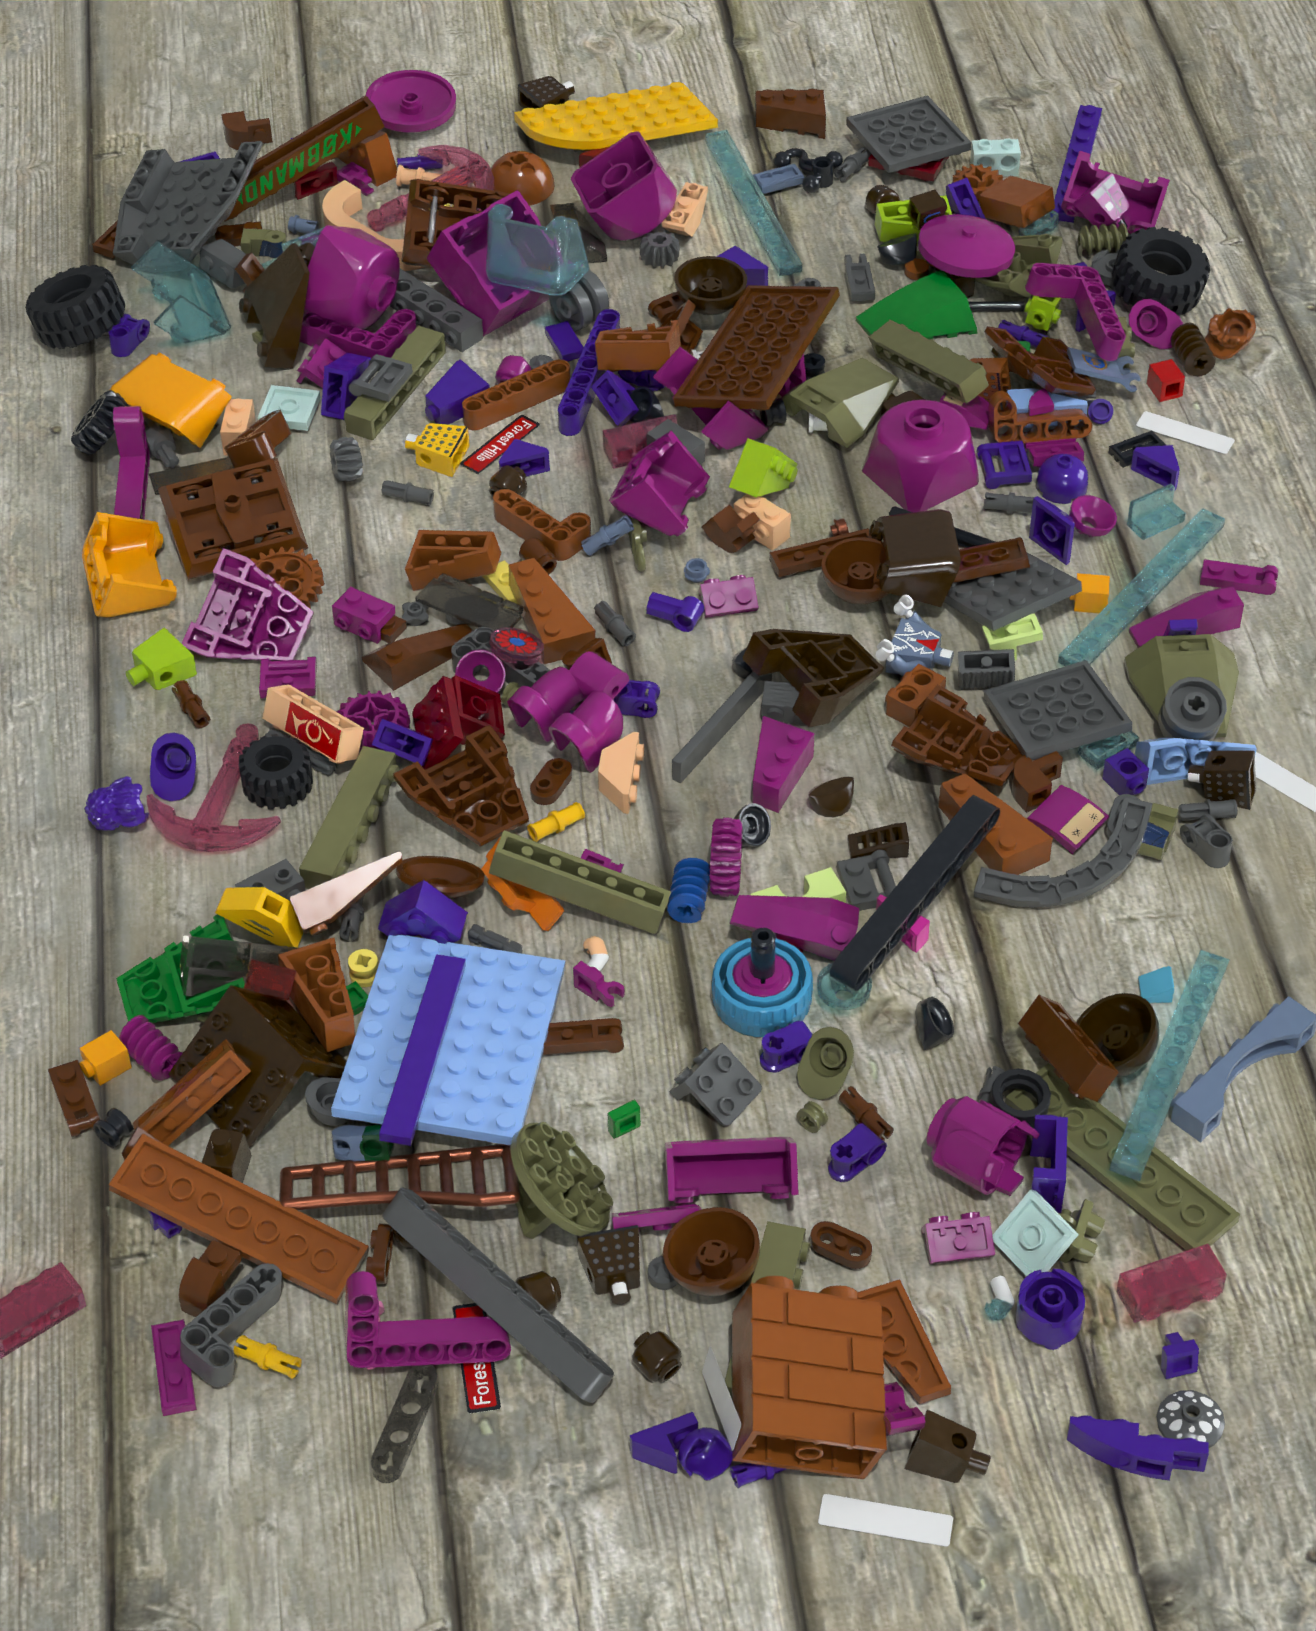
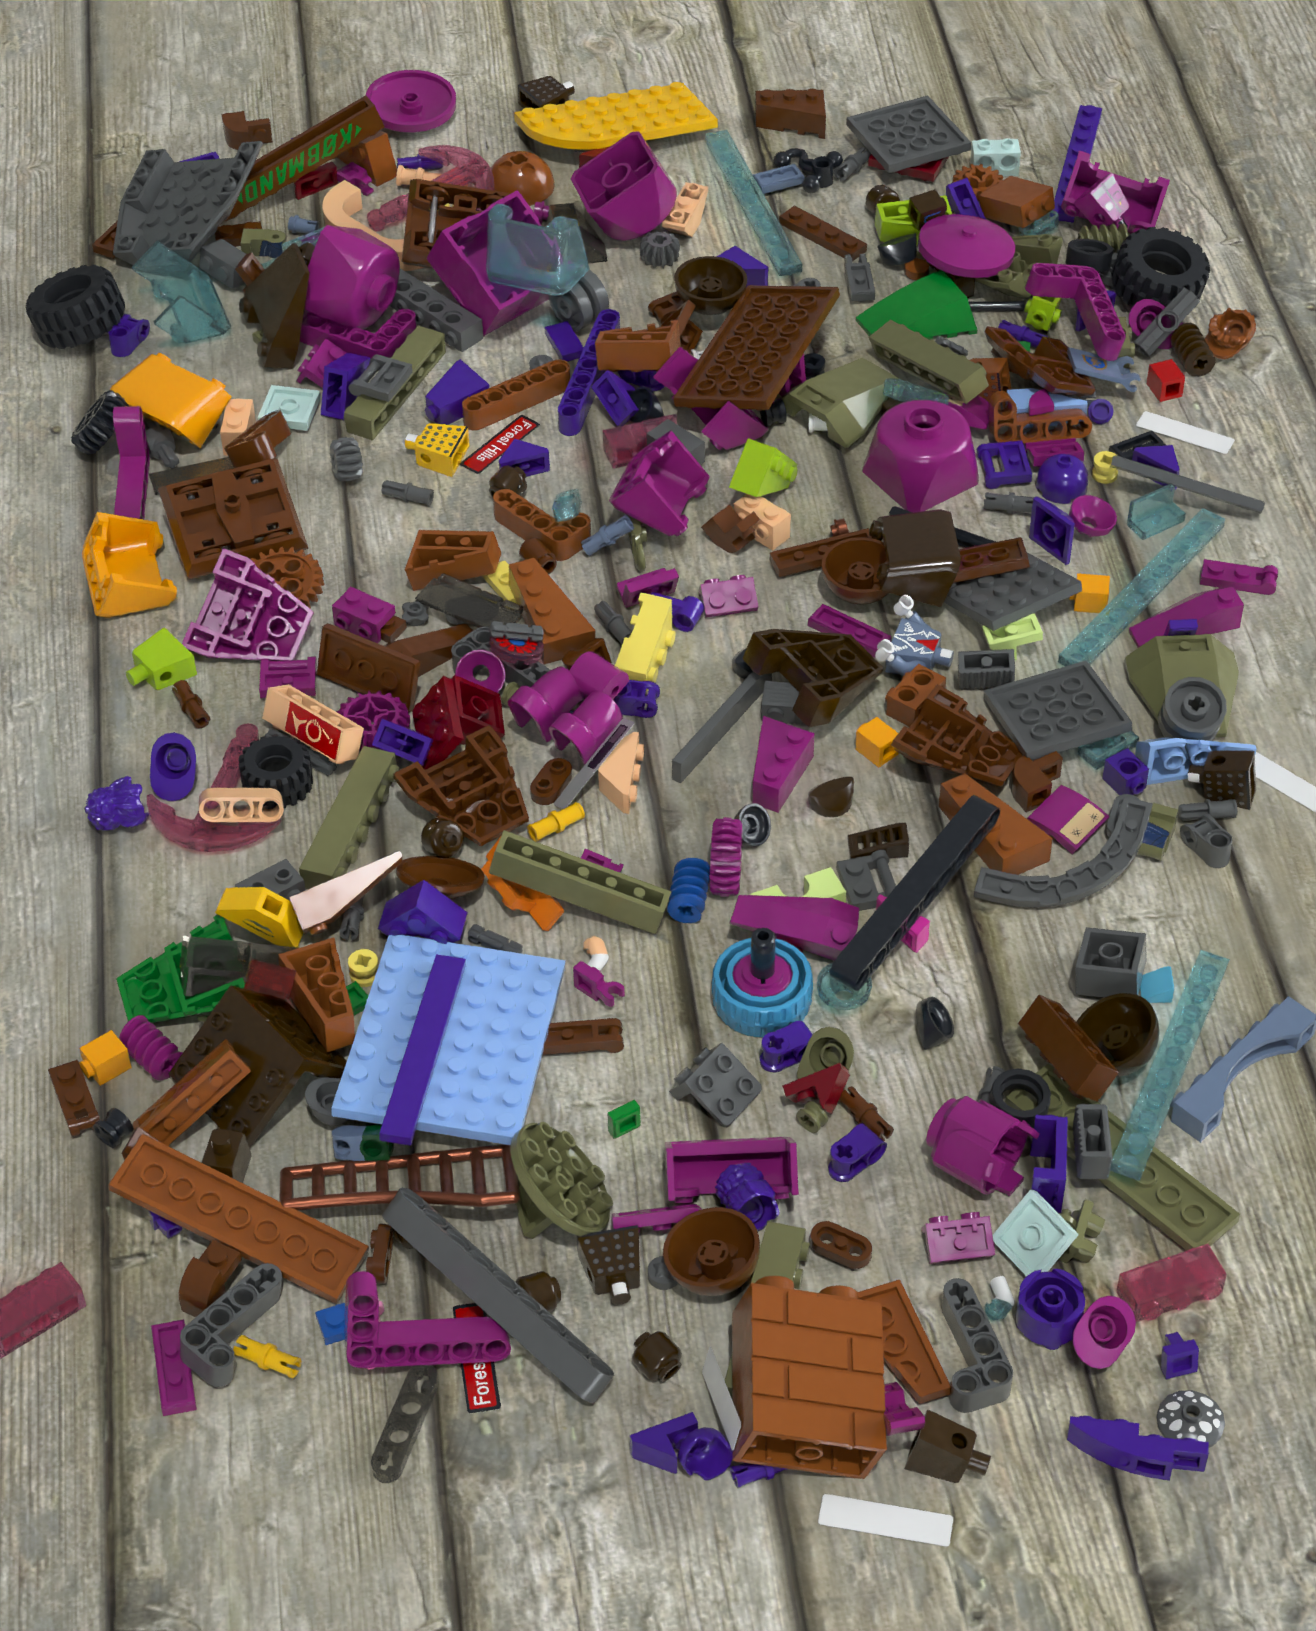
magenta head [495,355,531,384] -> none
sand blue plate [684,558,710,583] -> none
none -> light nougat beam [199,788,284,822]
none -> blue plate [315,1303,345,1345]
none -> reddish brown tile [317,623,421,713]
none -> dark brown head [421,818,464,858]
none -> dark grey axle [489,621,544,642]
none -> magenta plate [534,201,549,224]
none -> clear light blue beam [552,489,582,522]
none -> light grey sticker [554,718,634,809]
none -> light yellow wedge [615,593,676,694]
none -> magenta bracket [616,568,679,608]
none -> dark purple hair [715,1163,780,1231]
none -> reddish brown plate [779,205,867,262]
none -> dark red slope [782,1063,850,1114]
none -> magenta tile [808,604,891,658]
none -> light orange brick [855,717,899,768]
none -> clear light blue beam [883,378,949,405]
none -> dark grey axle [935,336,968,356]
none -> dark grey beam [941,1278,1013,1413]
none -> black tyre [1065,239,1113,273]
none -> dark grey brick [1072,1104,1113,1179]
none -> magenta piece [1073,1296,1136,1369]
none -> dark grey brick [1075,927,1146,997]
none -> light yellow wheel [1092,451,1118,484]
none -> dark grey tile [1110,455,1265,514]
none -> dark grey piece [1134,287,1200,357]

